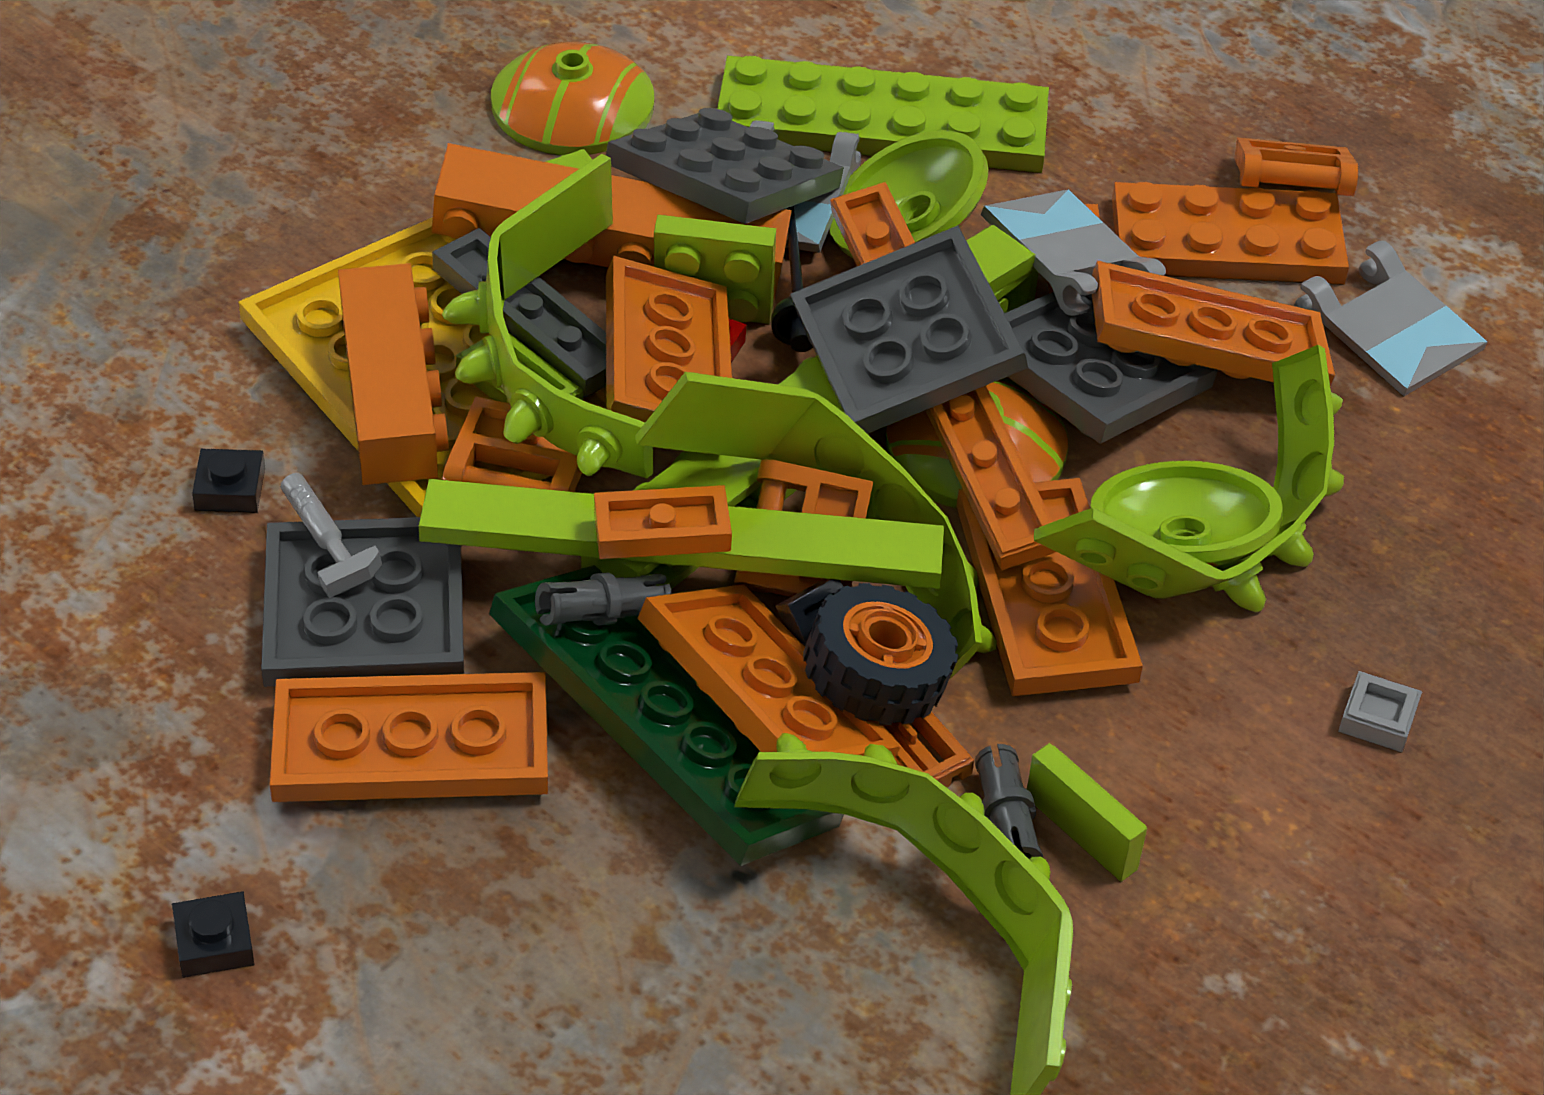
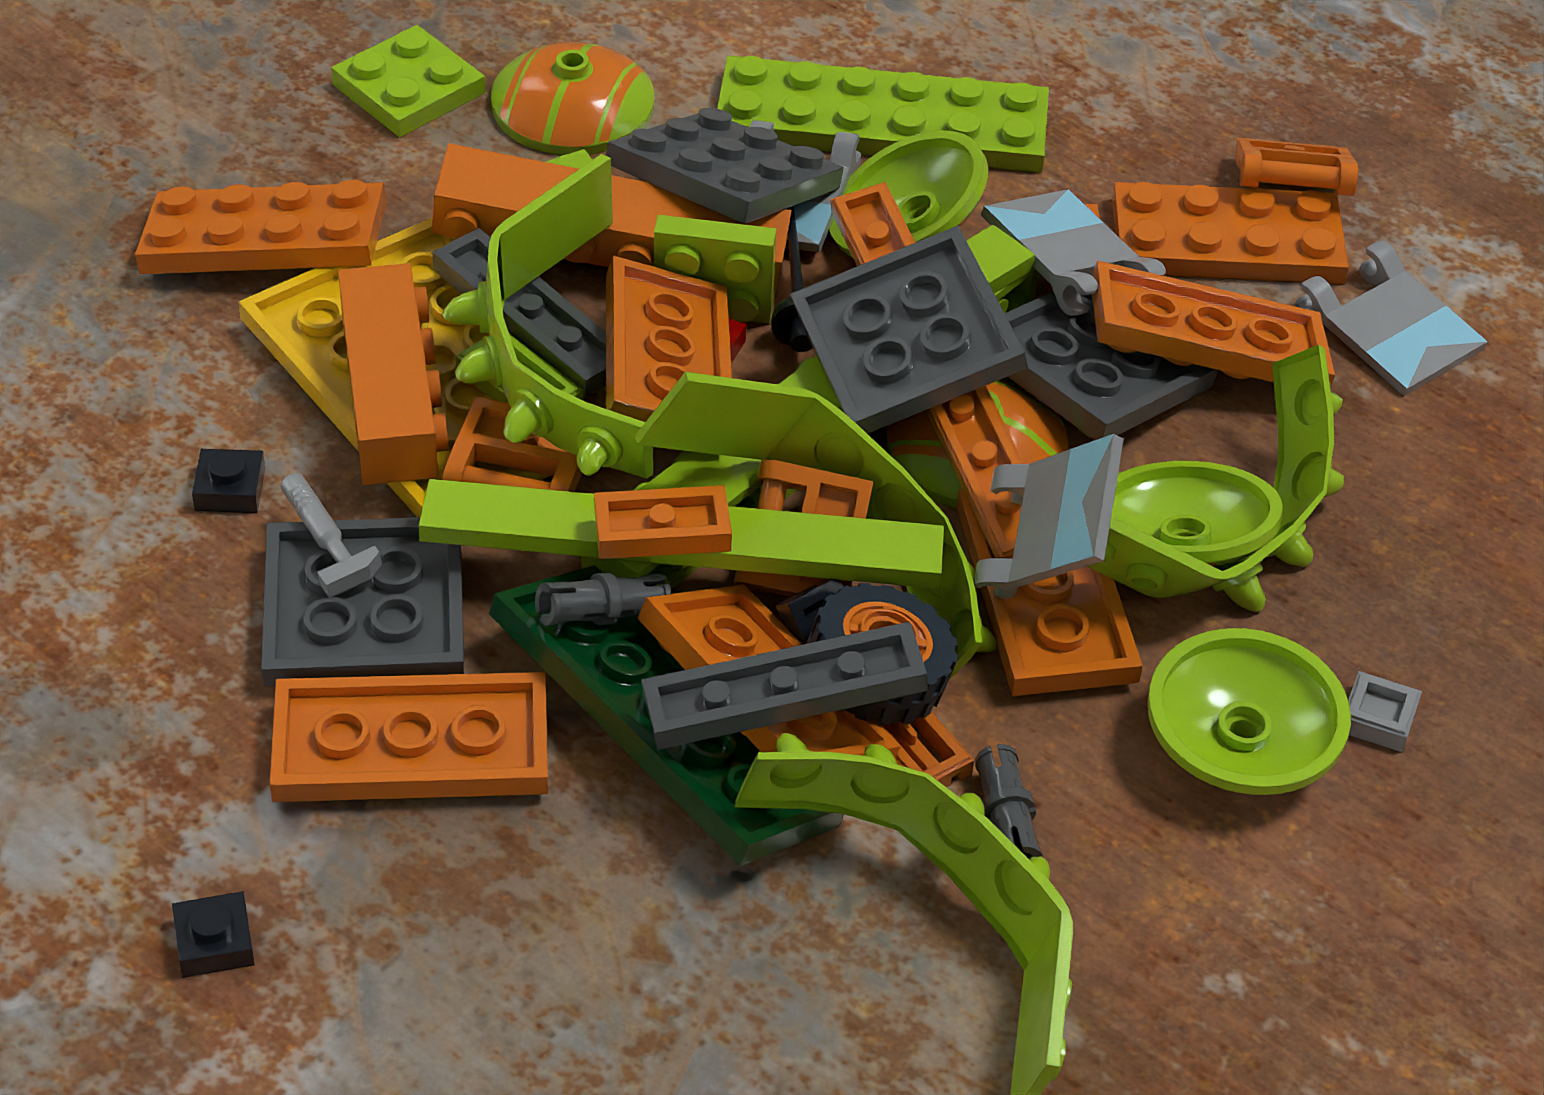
lime tile [1027,743,1147,882] -> none
none -> orange plate [135,180,387,274]
none -> lime plate [331,25,486,138]
none -> dark grey plate [642,622,928,750]
none -> light grey flag [974,434,1124,599]
none -> lime dish [1147,628,1351,795]

